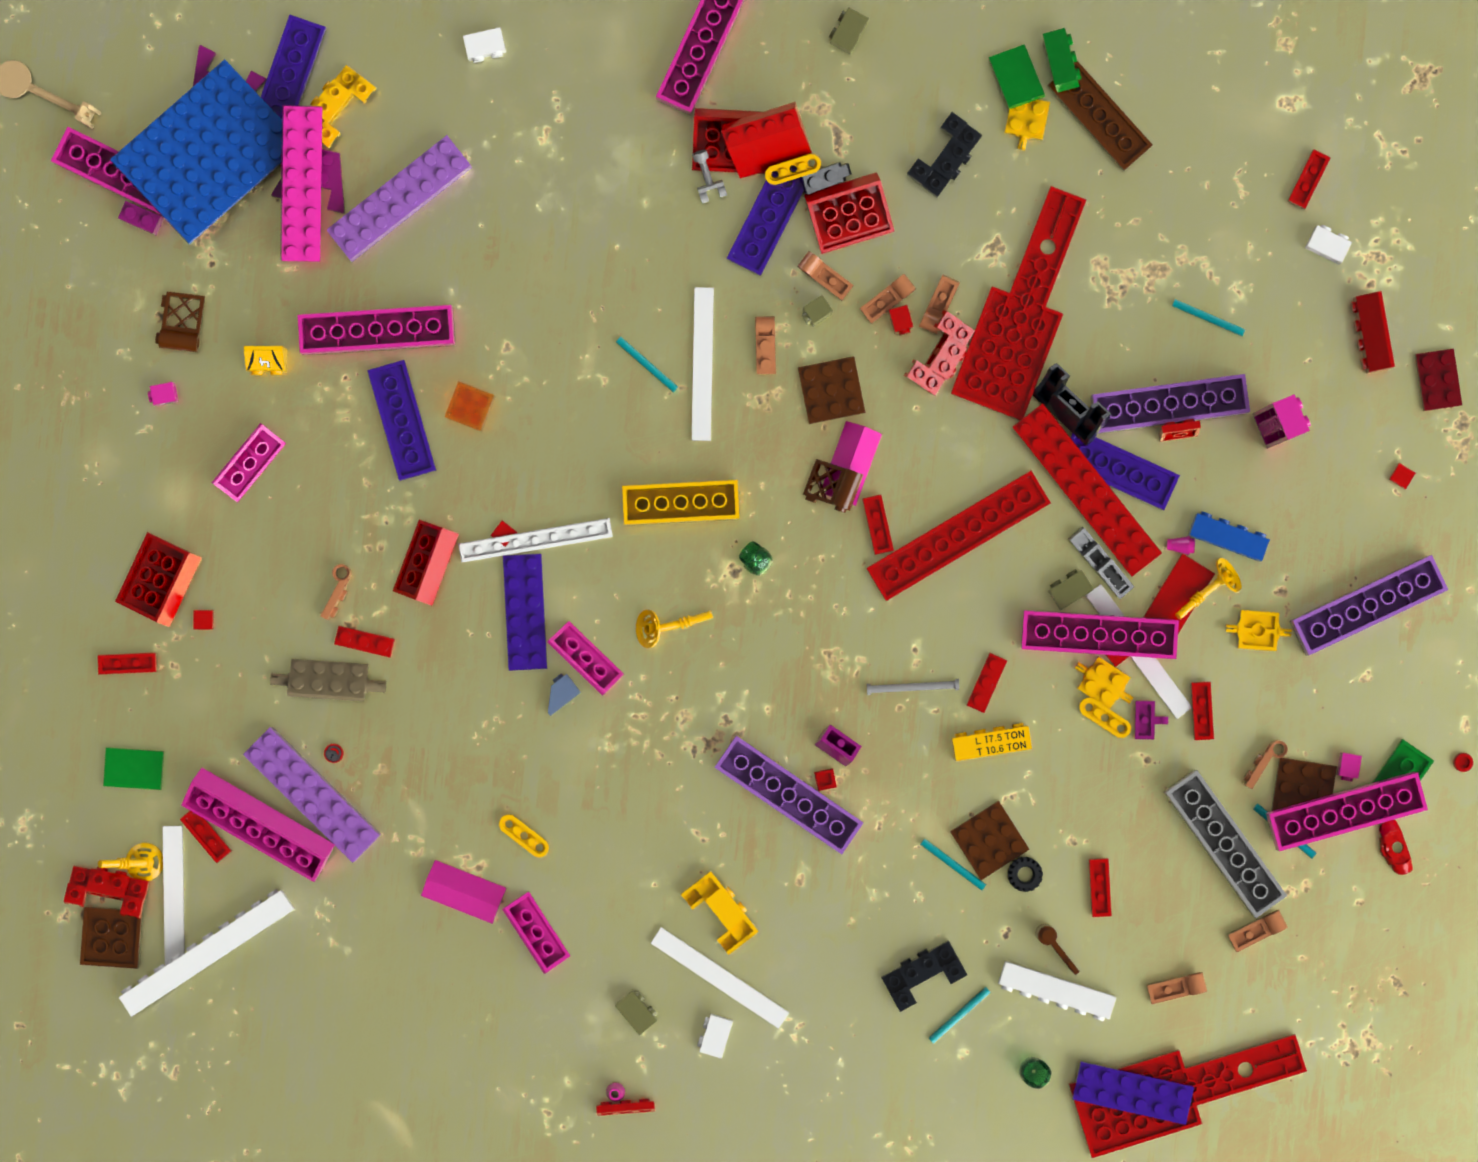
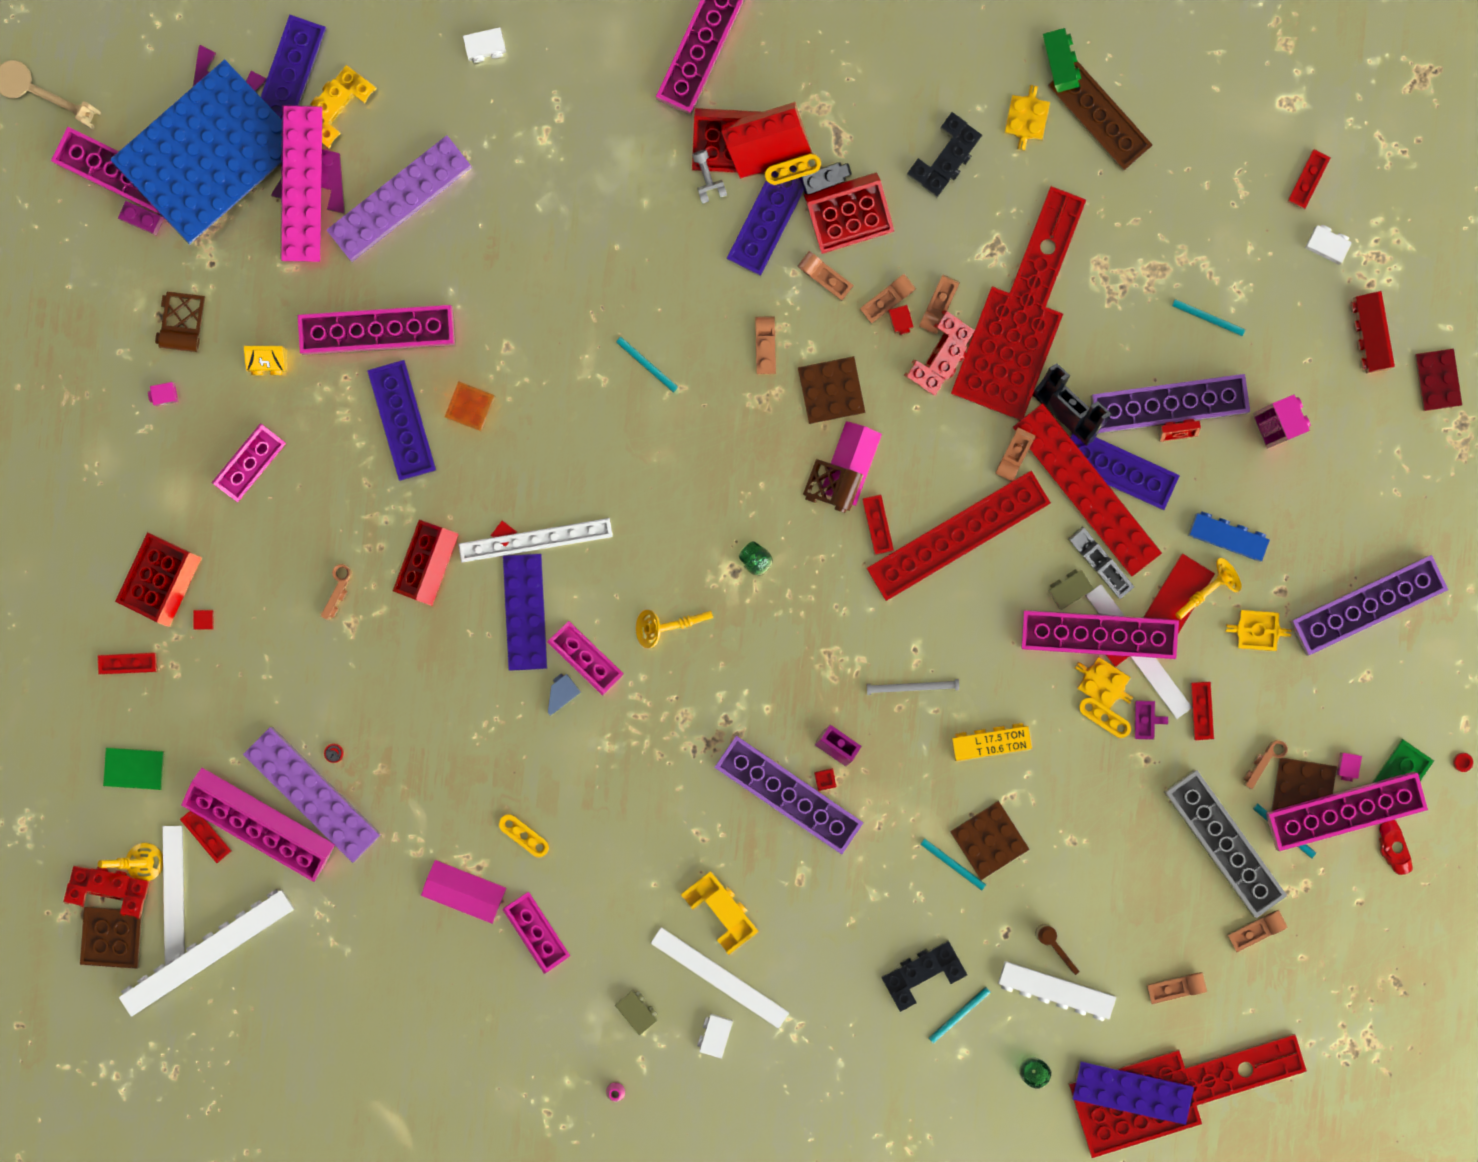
dark tan plate [270,659,386,701] -> none
red plate [334,626,395,658] -> none
red plate [596,1099,655,1116] -> none
yellow brick [622,480,740,525] -> none
white tile [692,287,714,441] -> none
olive brick [802,295,833,327] -> none
olive brick [829,7,869,54] -> none
red plate [967,653,1007,713] -> none
green tile [989,44,1045,110] -> none
black tyre [1007,857,1043,892] -> none
red plate [1089,858,1112,917] -> none
dark pink cone [1167,536,1195,555] -> none
red tile [1389,463,1416,489] -> none
none -> nougat plate [995,428,1035,481]

